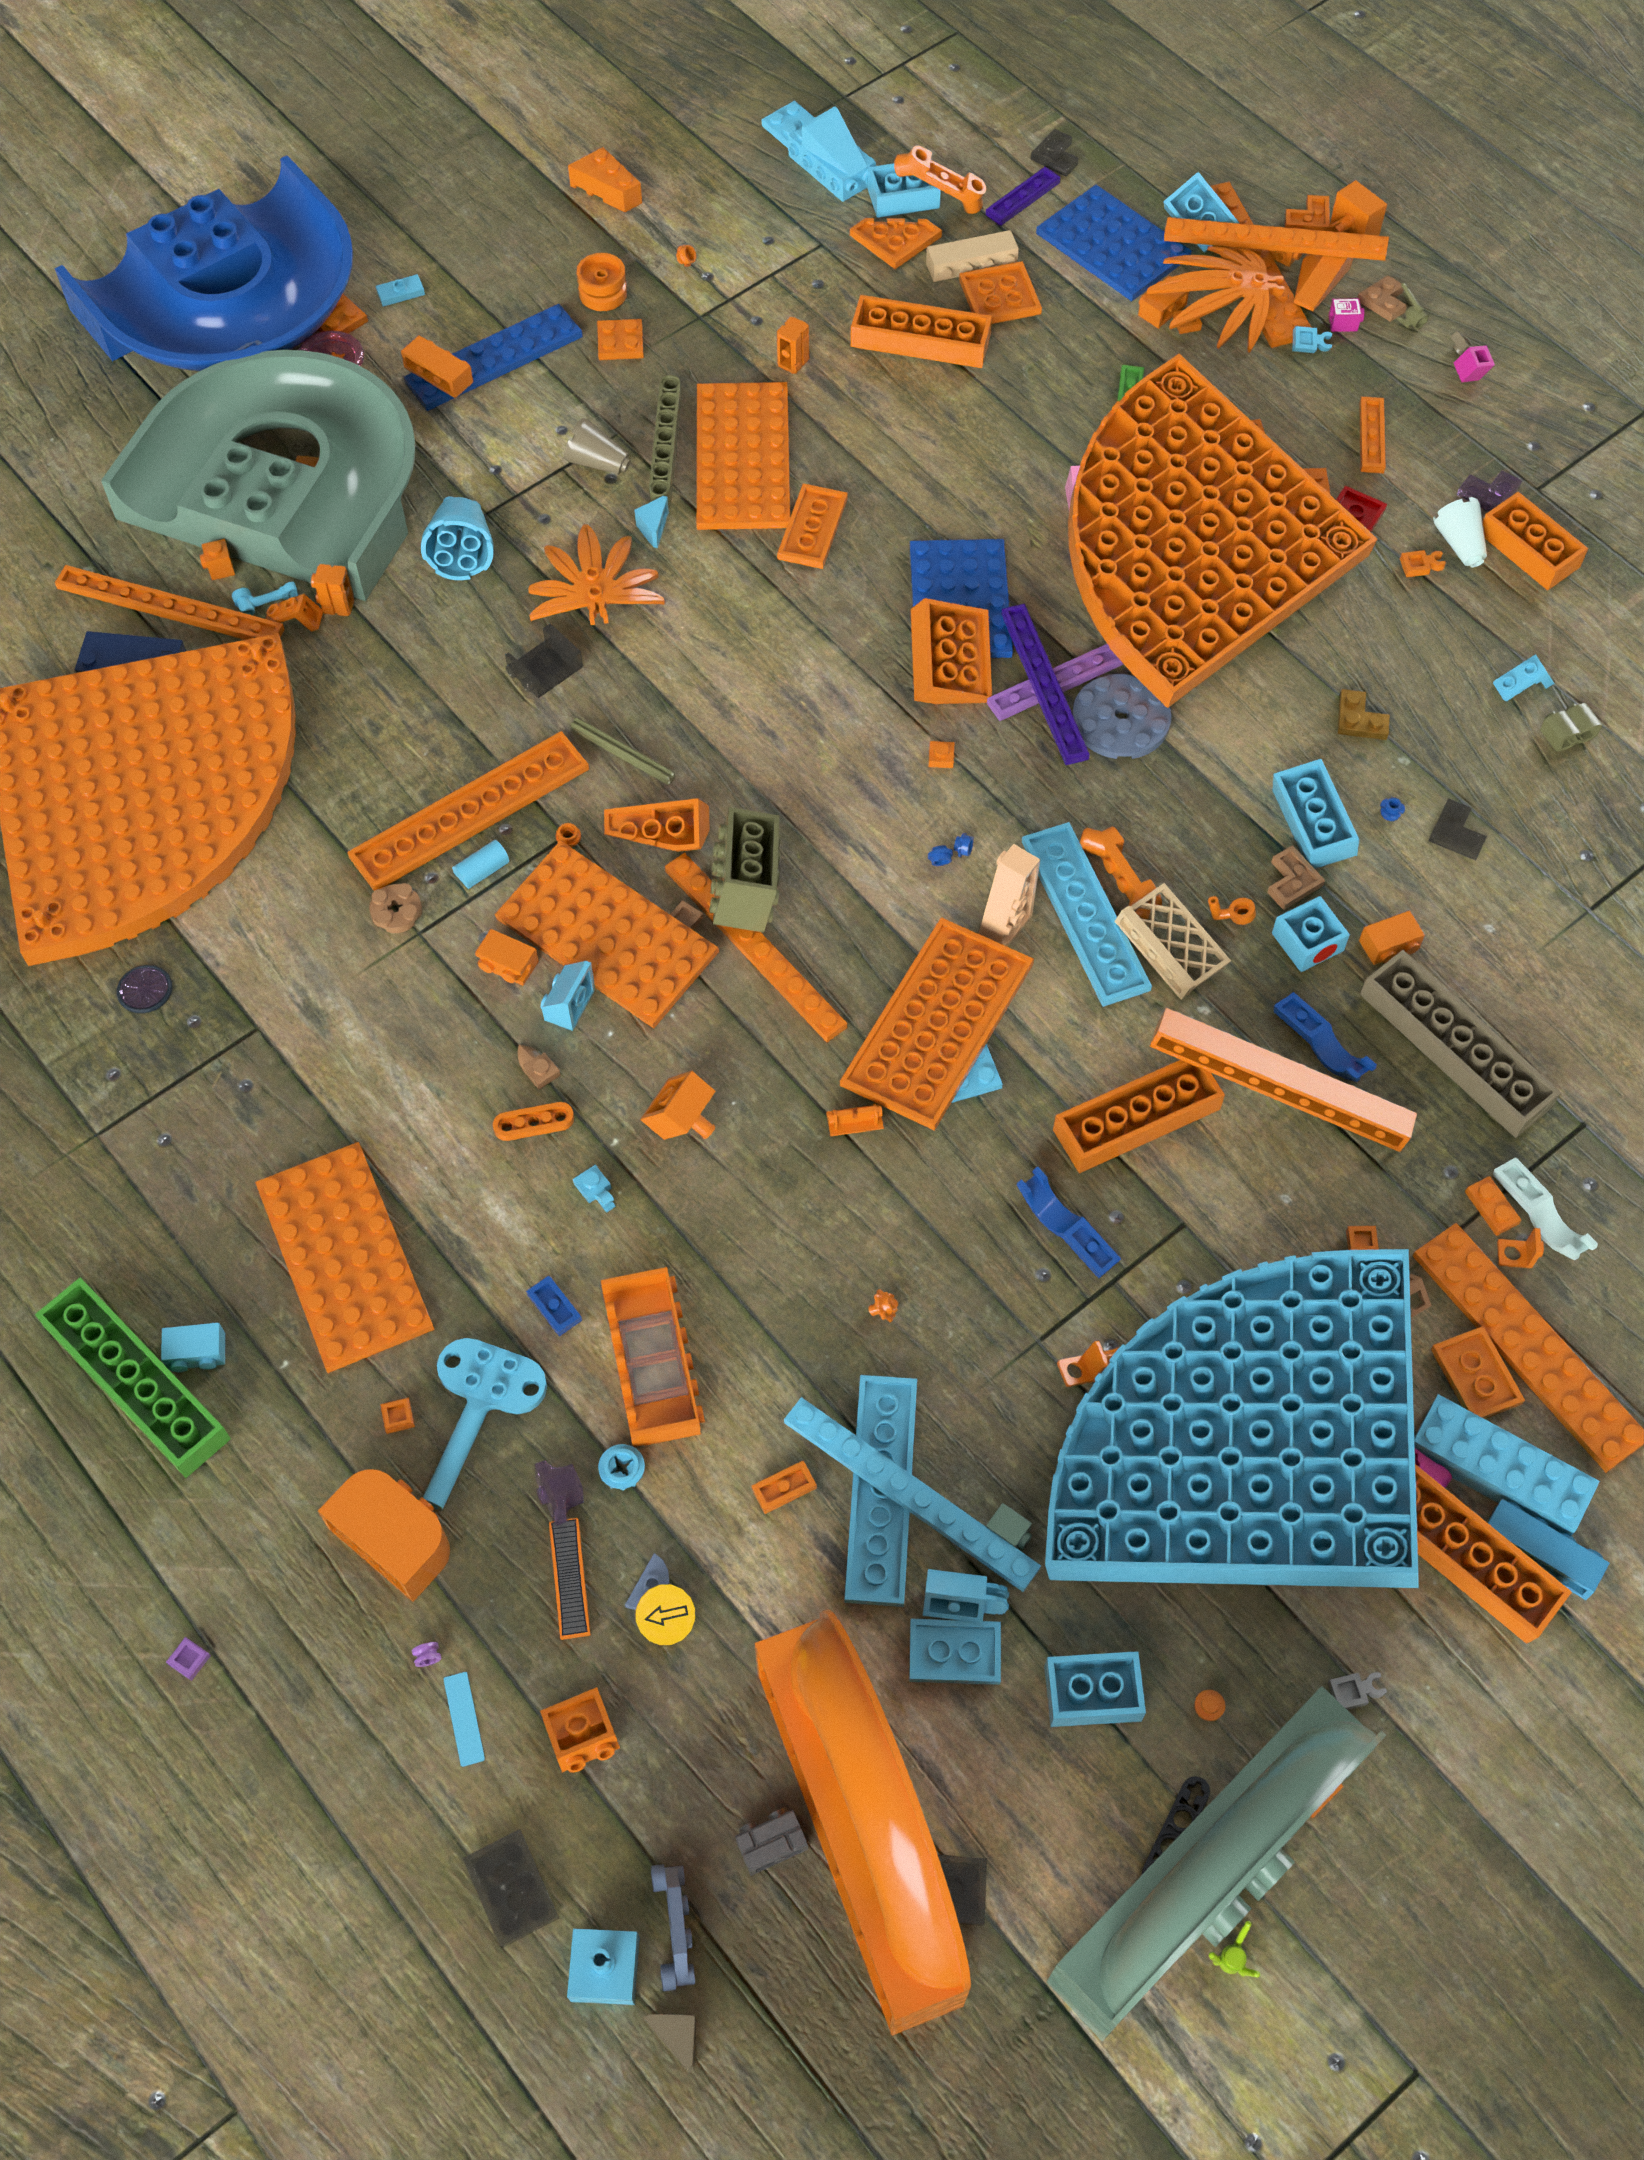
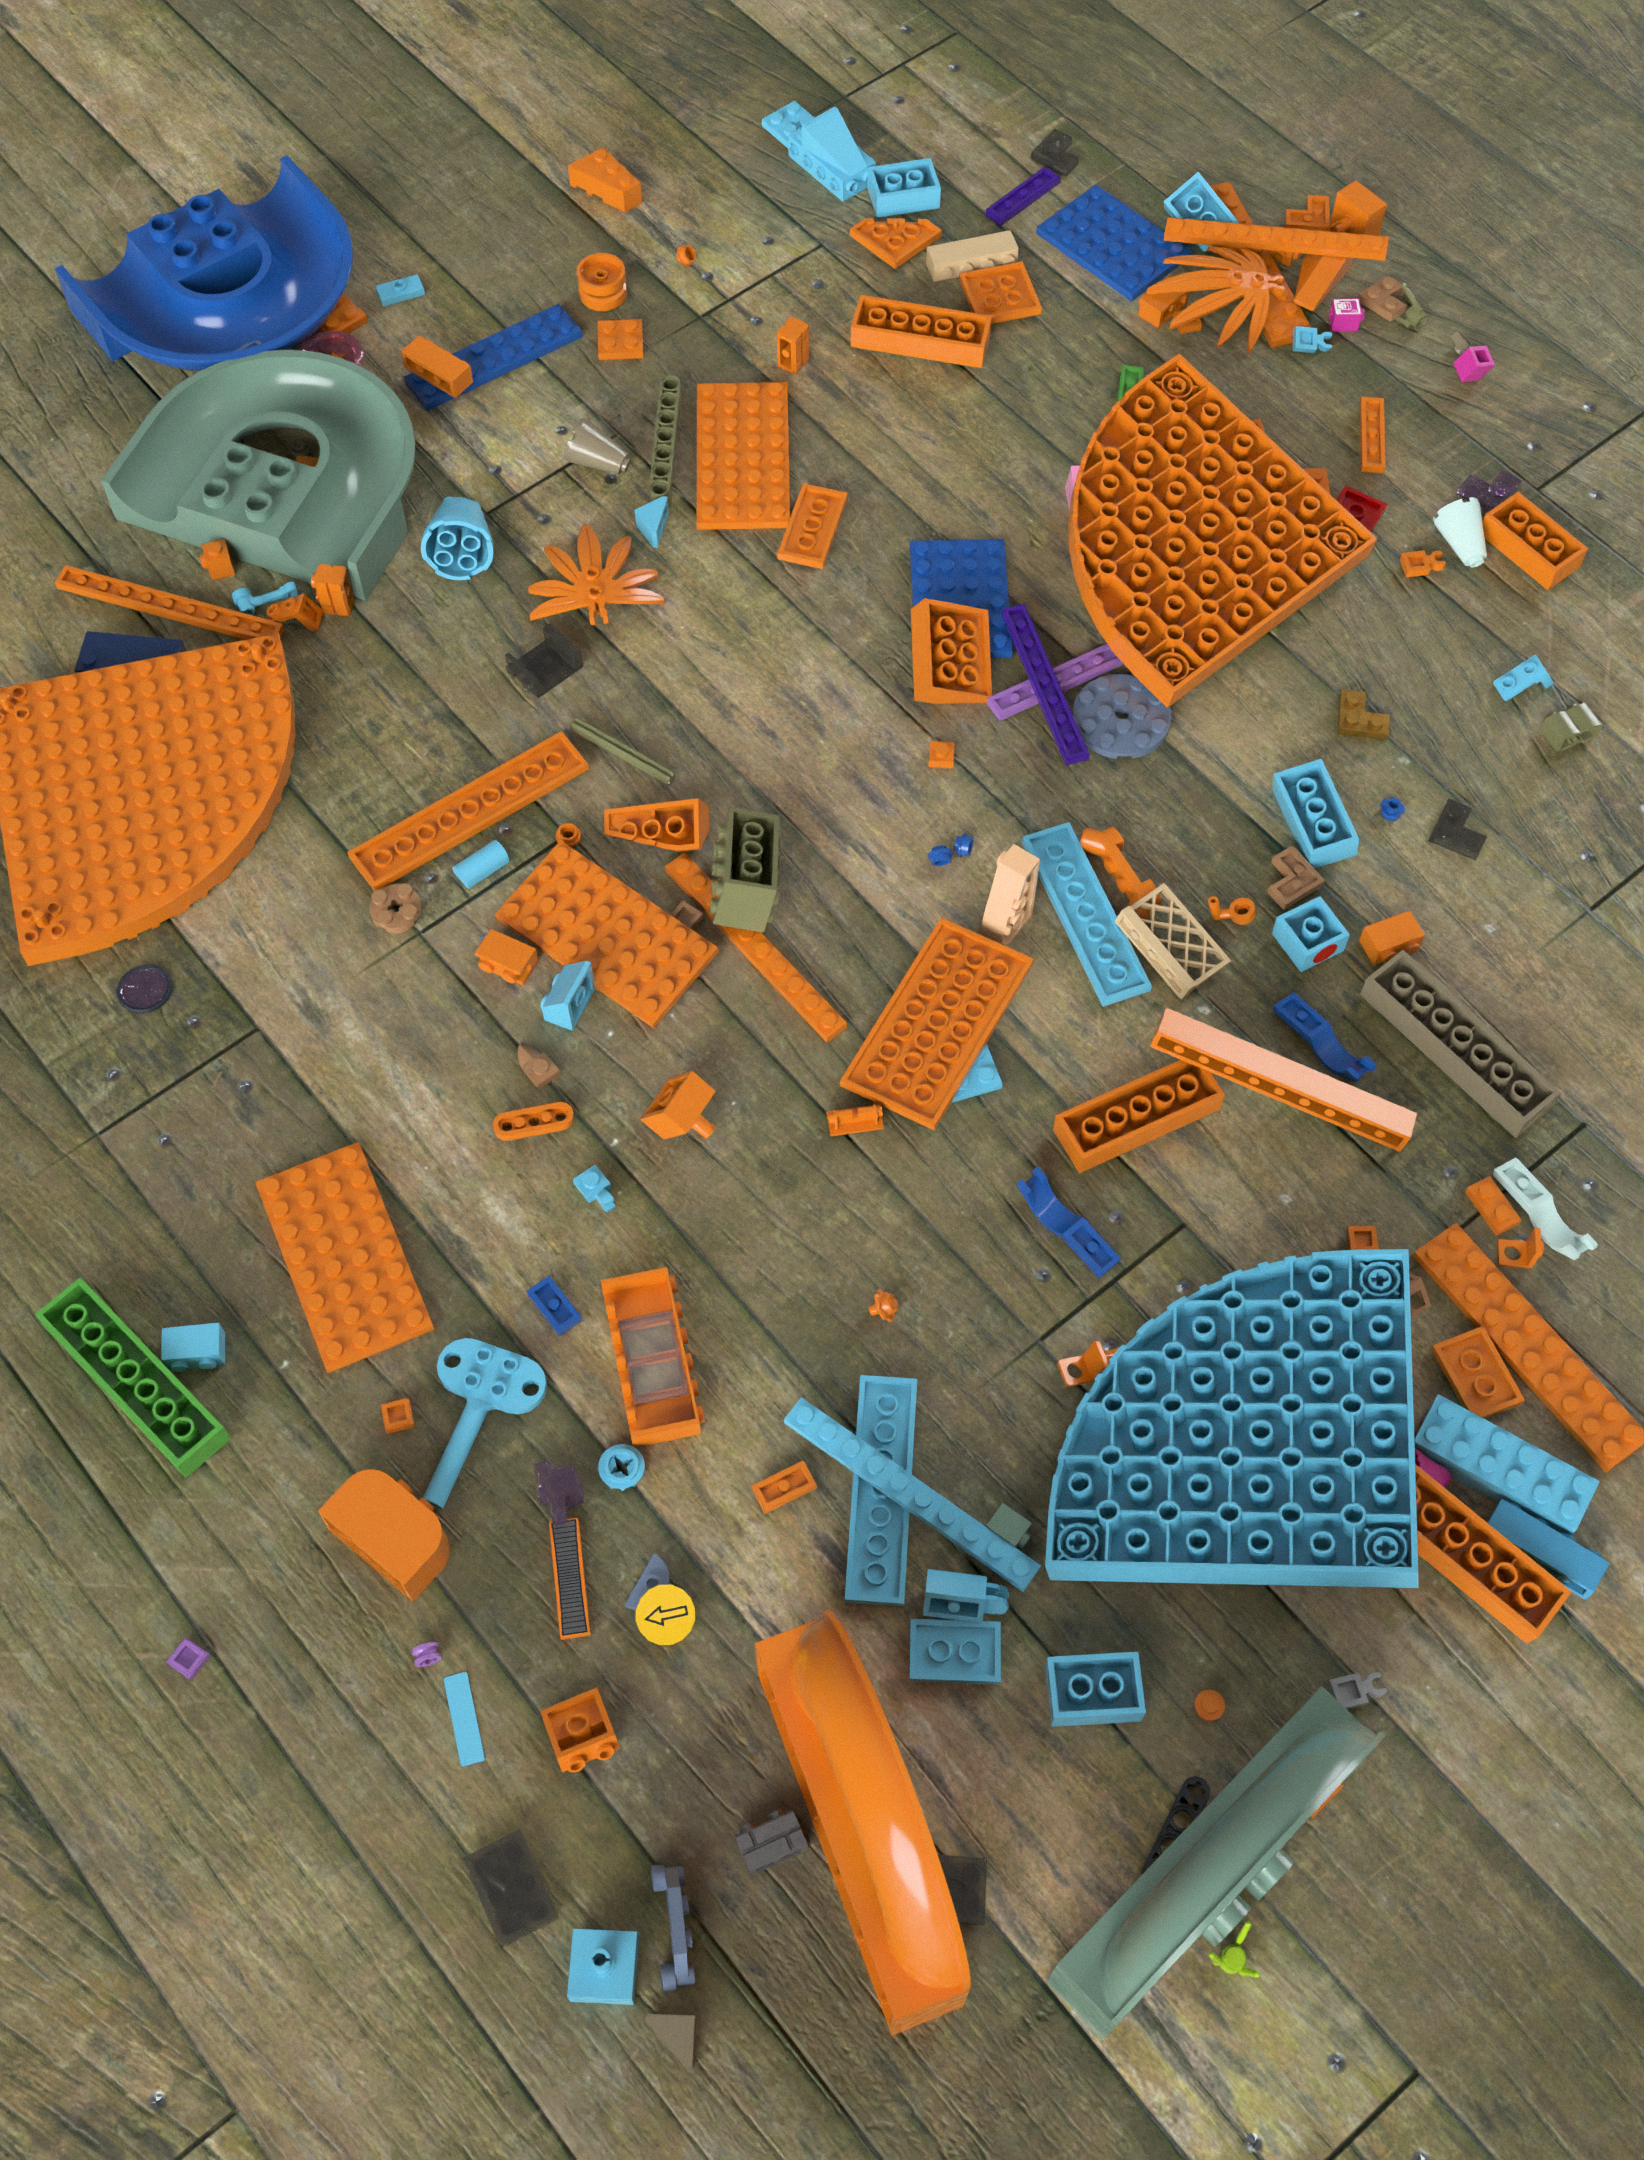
orange plate [894,146,986,214] -> none

